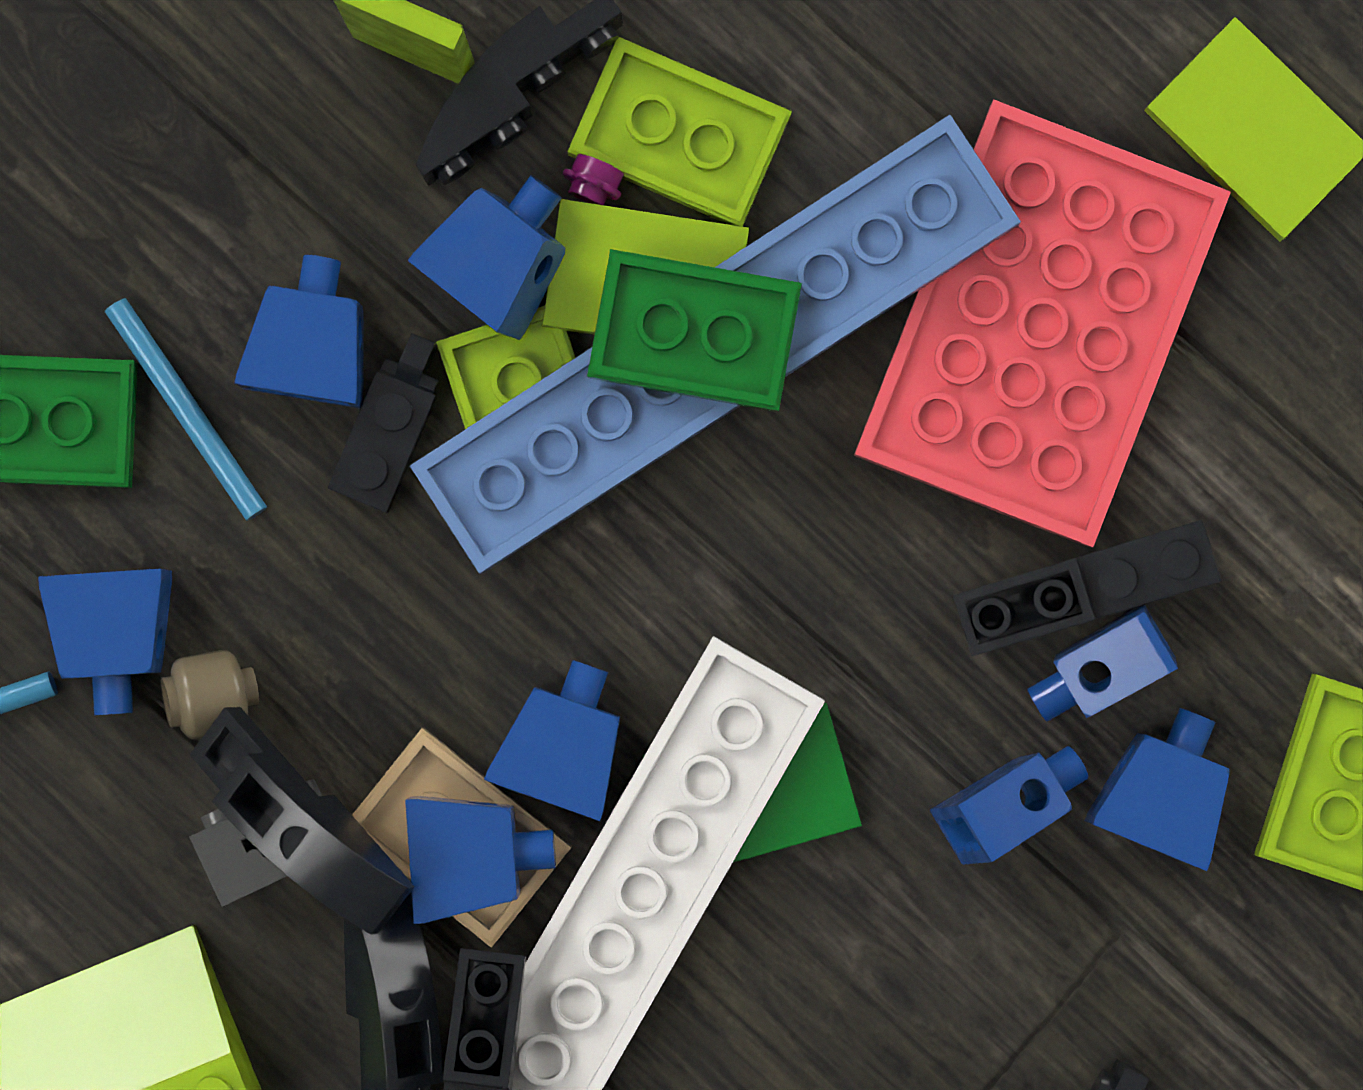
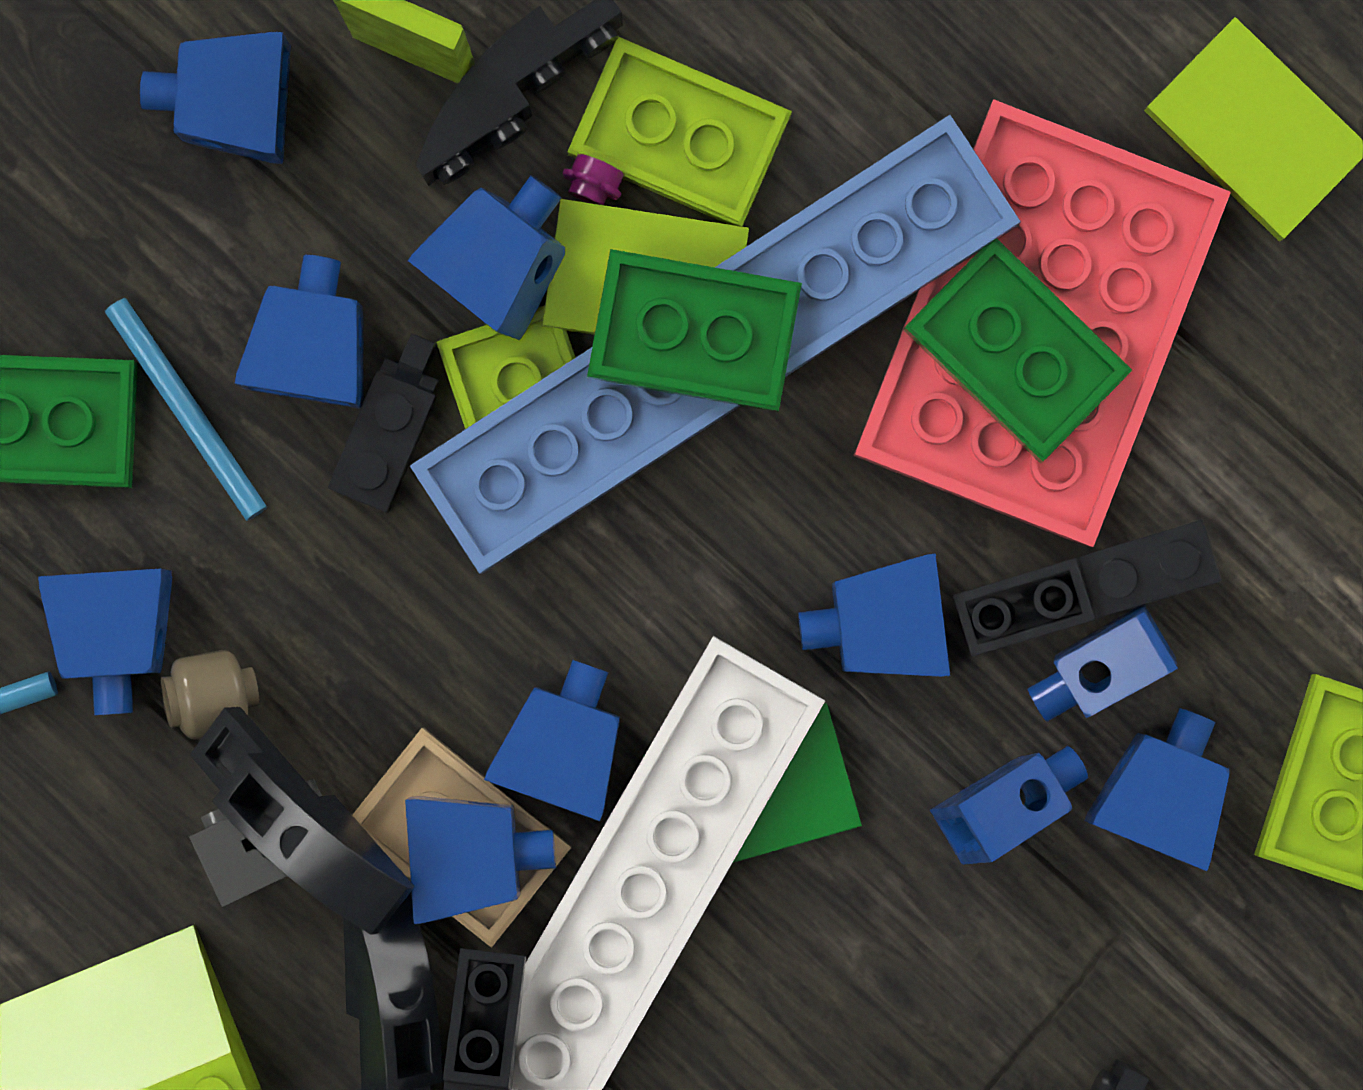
none -> blue torso [140,32,291,164]
none -> blue torso [798,554,950,677]
none -> green tile [903,239,1132,463]

